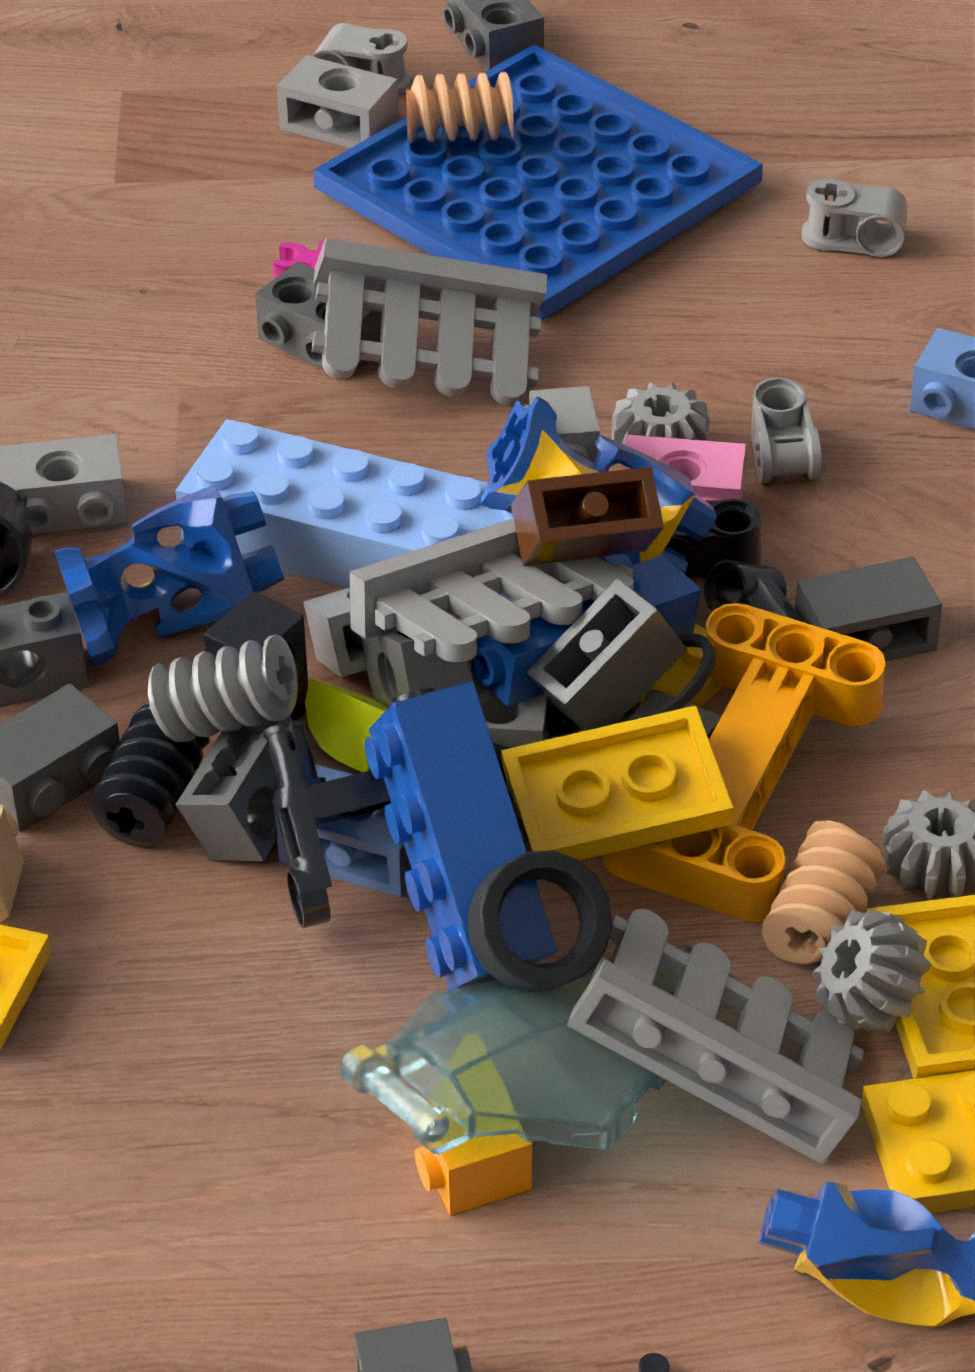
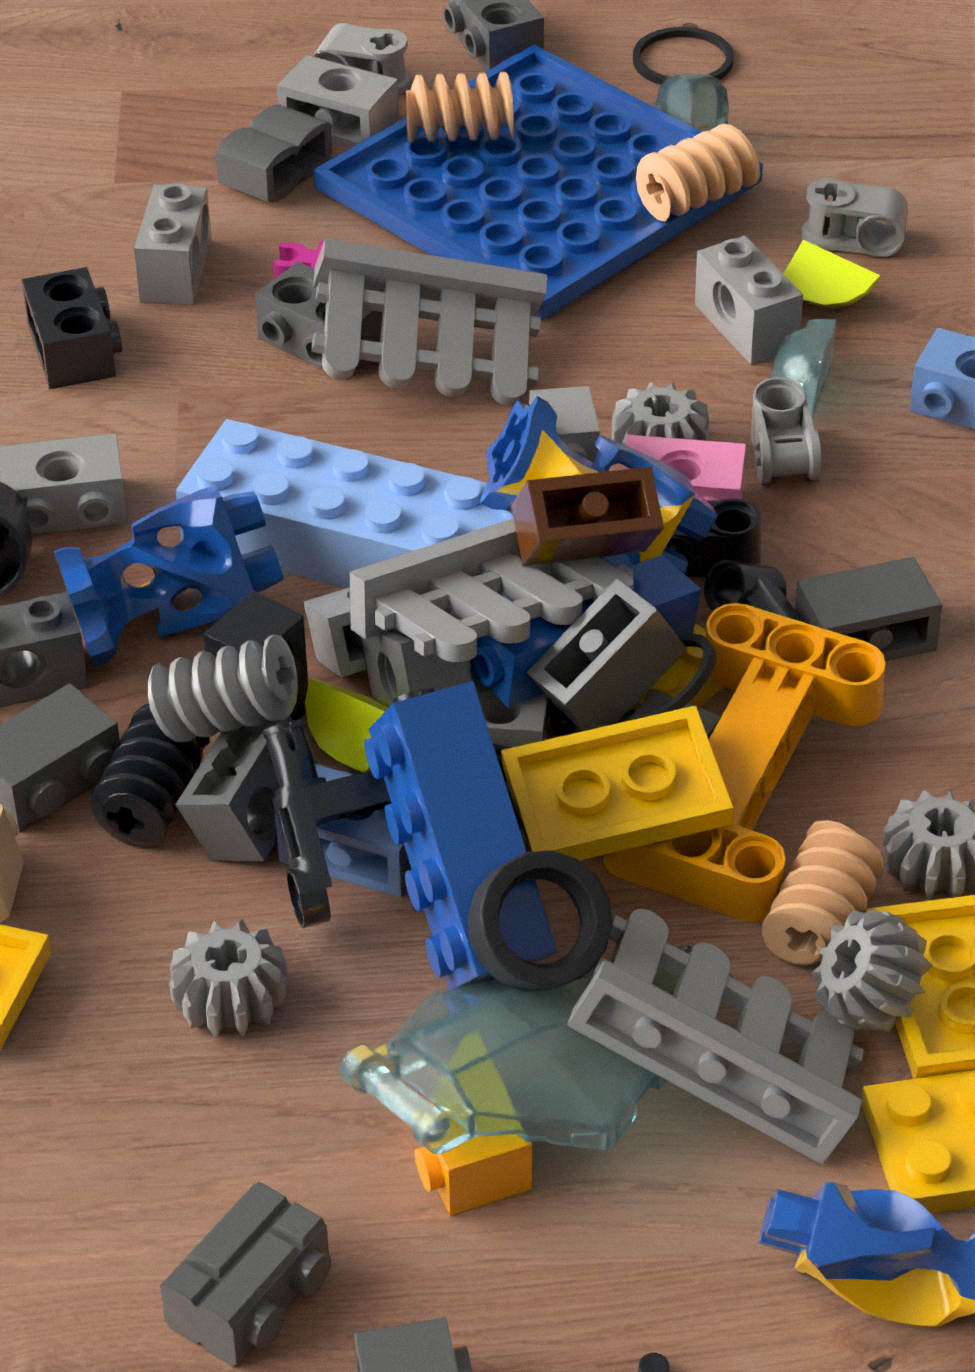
none -> black brick [21,267,122,389]
none -> light grey brick [134,183,212,305]
none -> dark grey brick [160,1181,331,1367]
none -> light grey gear [169,919,287,1038]
none -> dark grey brick [216,104,332,202]
none -> black piece [633,27,733,88]
none -> light nougat piece [636,124,760,222]
none -> clear light blue brick [656,72,729,132]
none -> light grey brick [695,236,803,365]
none -> clear light blue brick [769,319,836,419]
none -> neon yellow brick [784,240,880,309]

